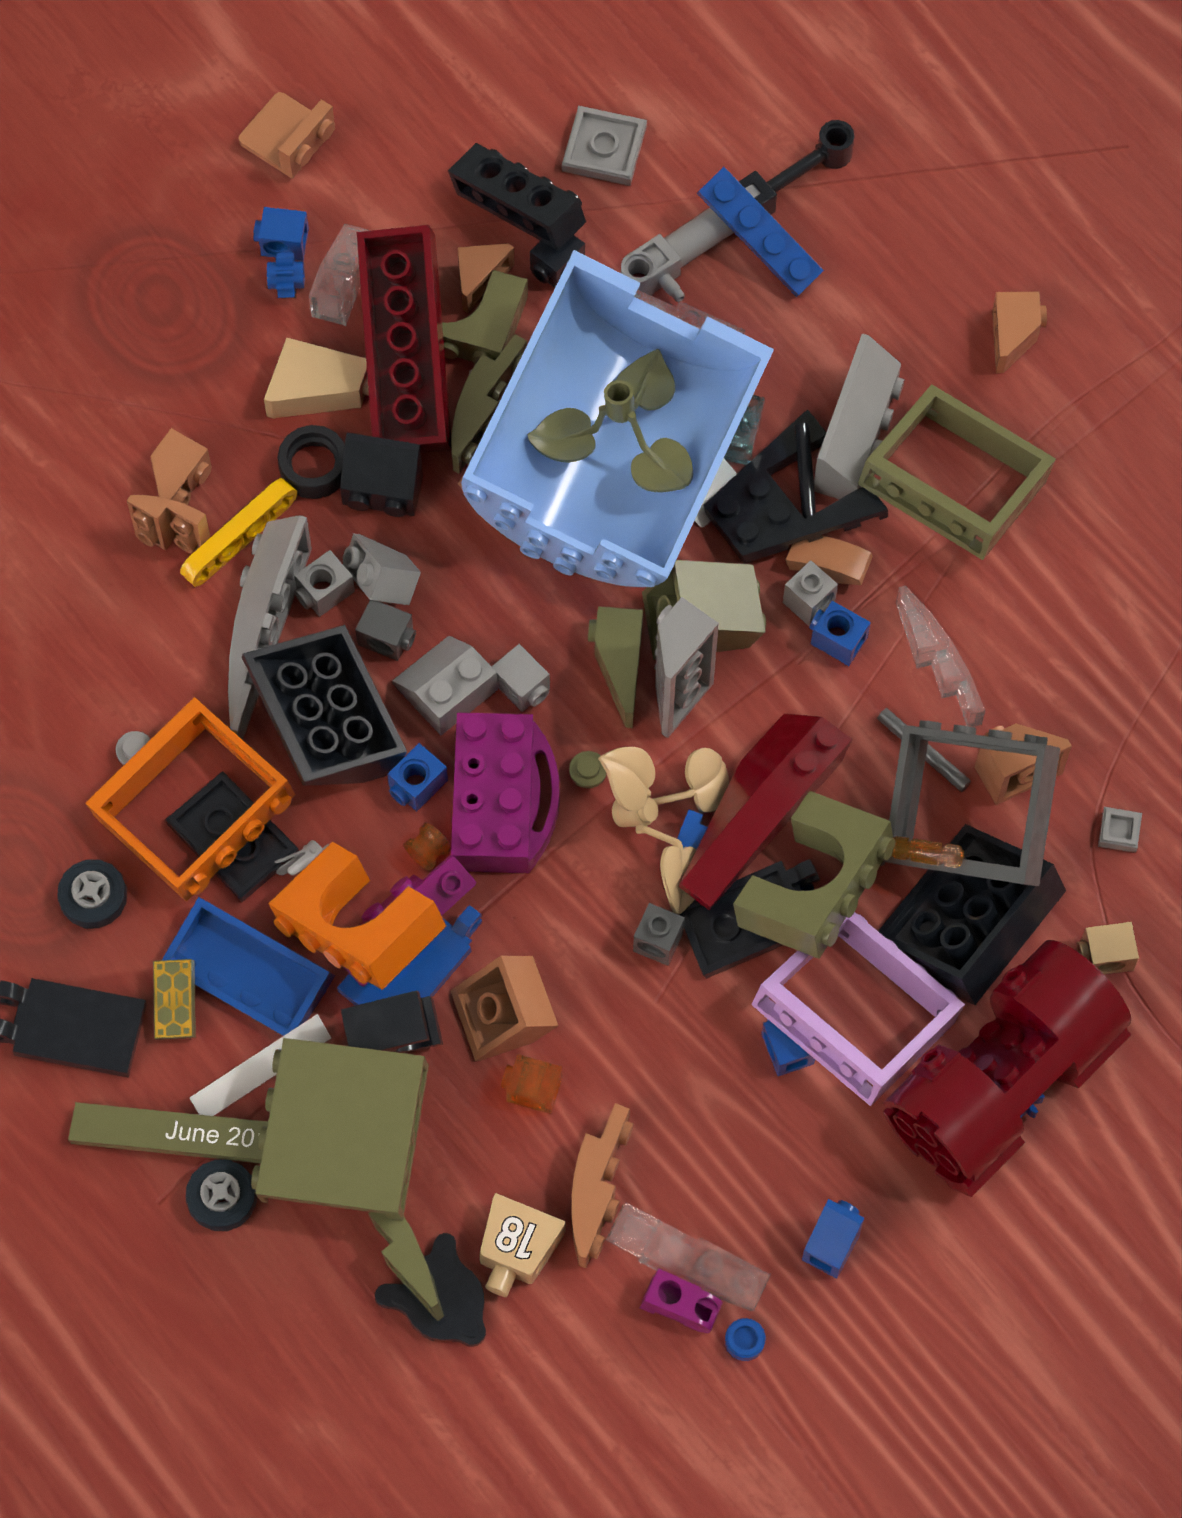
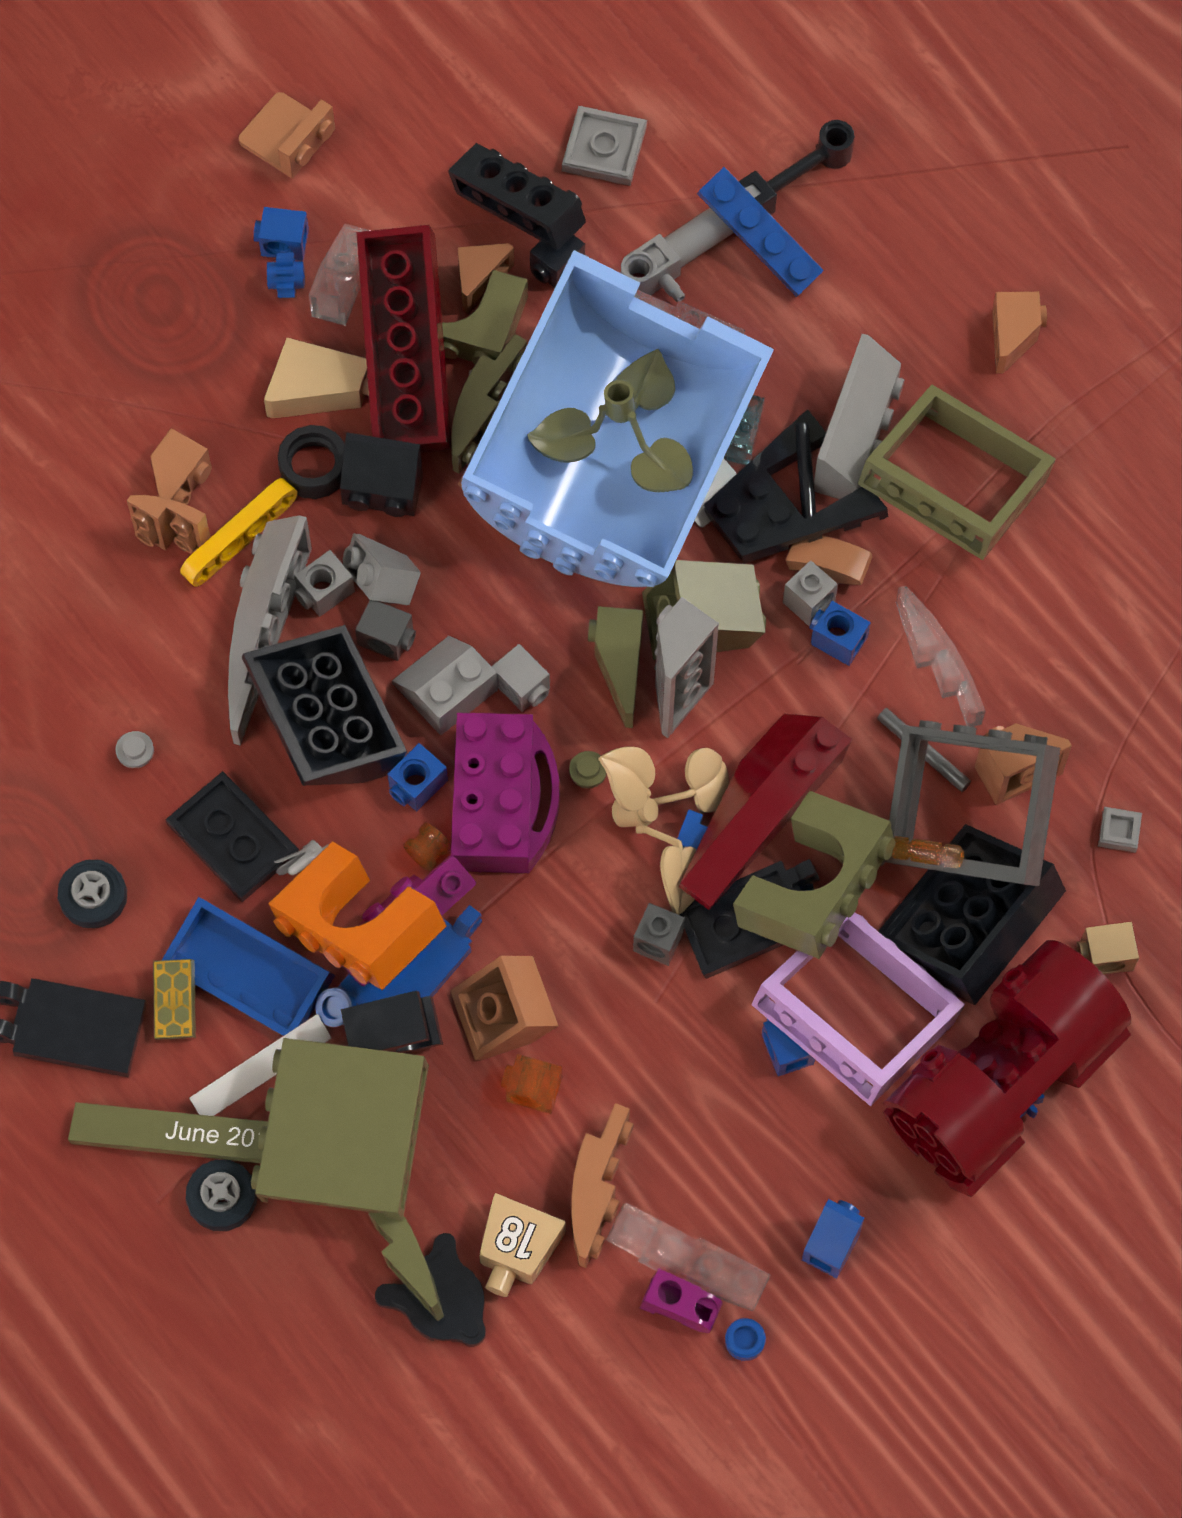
orange window [85,697,295,902] -> none
none -> tile [315,987,356,1027]

